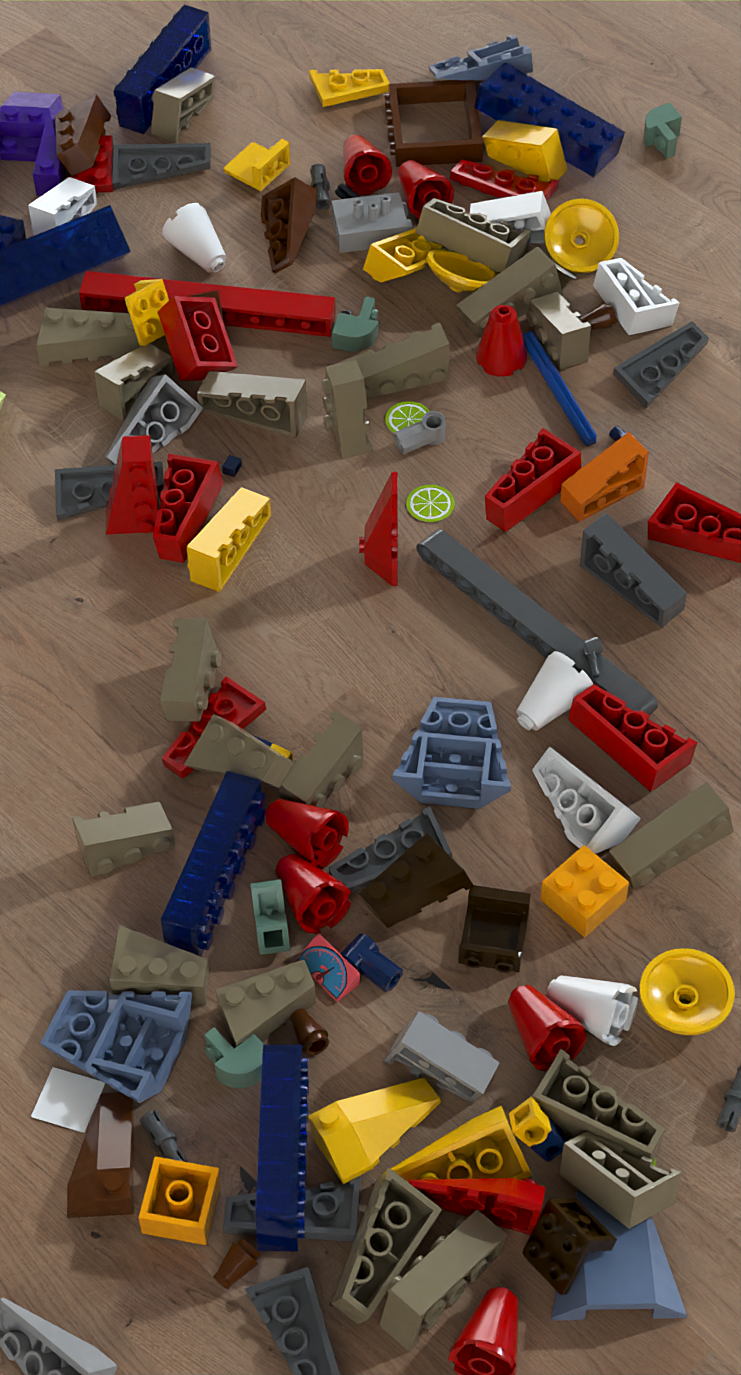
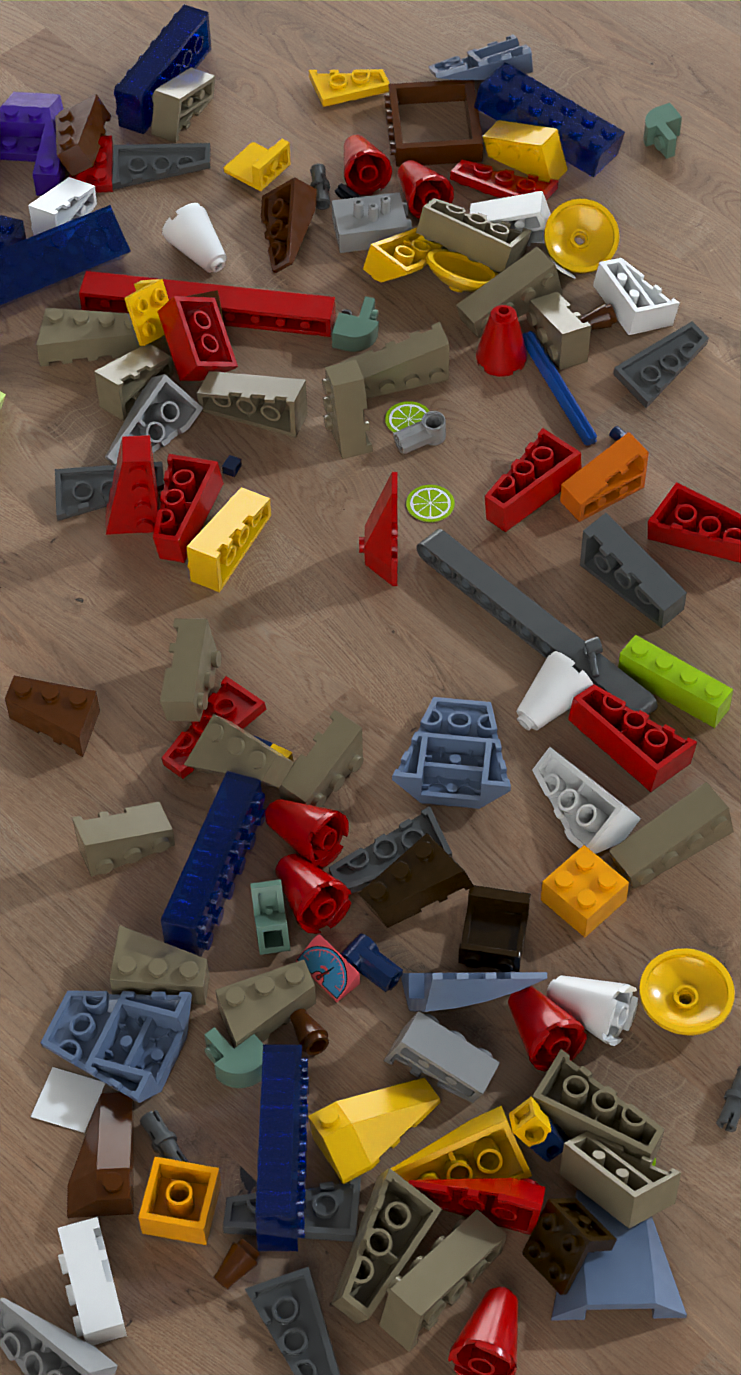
none -> reddish brown wedge [5,675,100,757]
none -> white wedge [58,1217,127,1345]
none -> sand blue wedge [401,972,547,1012]
none -> lime brick [618,635,733,728]

